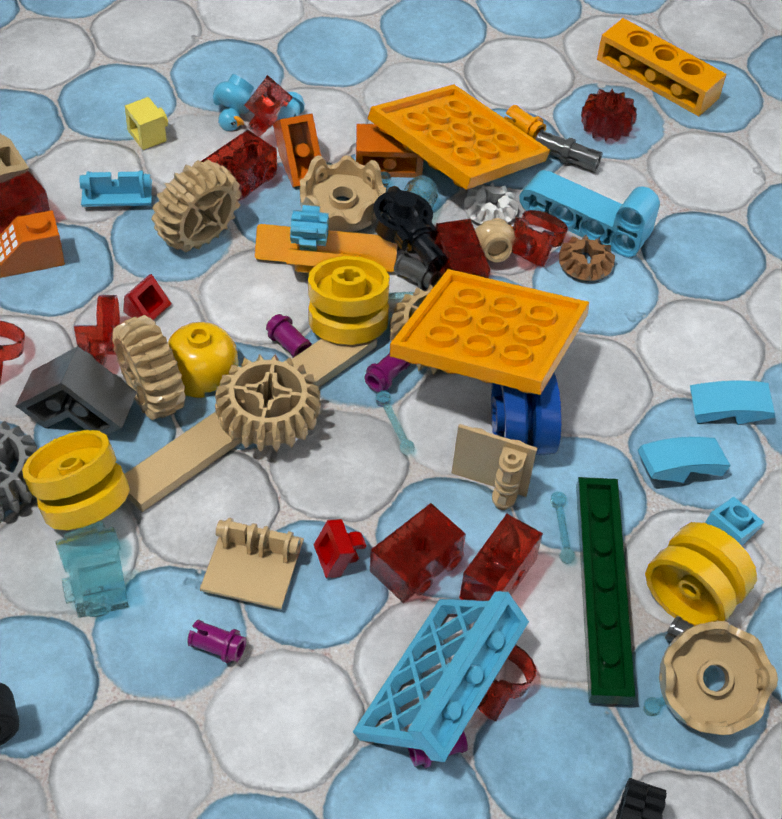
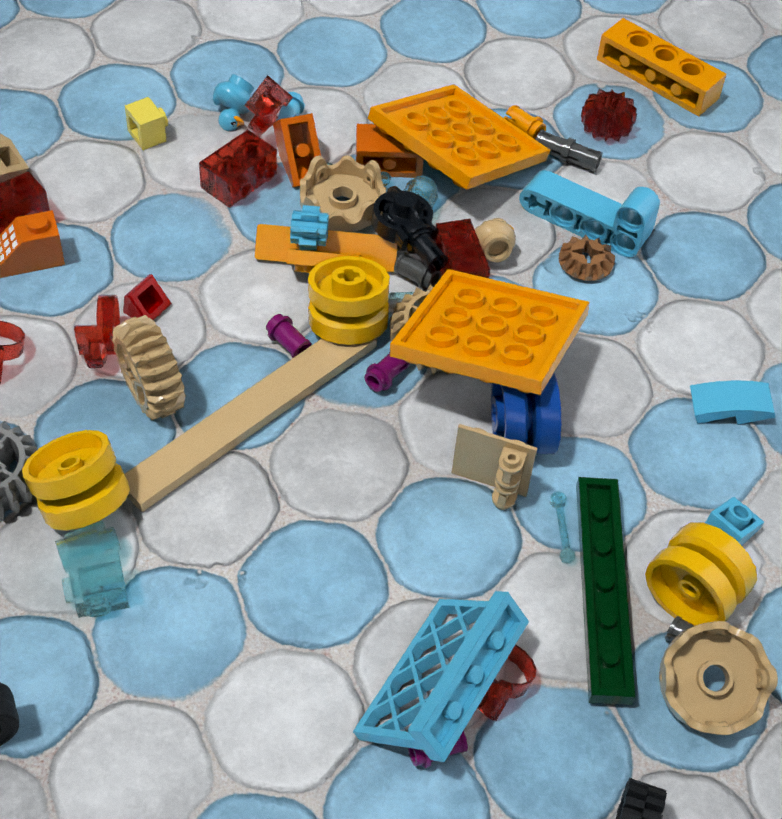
dark grey brick [15,346,137,435] -> none
medium azure hinge [79,170,152,207] -> none
tan gear [151,159,242,253] -> none
yellow cylinder [167,322,239,398] -> none
magenta pin [187,619,246,663] -> none
tan hinge [200,518,304,610] -> none
tan gear [215,354,321,452] -> none
red tile [313,519,367,578] -> none
clear red brick [369,503,466,603] -> none
clear light blue hinge [376,391,415,455] -> none
clear red brick [459,514,543,601] -> none
white gear [464,182,519,224] -> none
clear red piece [512,210,568,267] -> none
medium azure slope [638,437,731,483] -> none
clear light blue hinge [643,665,720,717] -> none

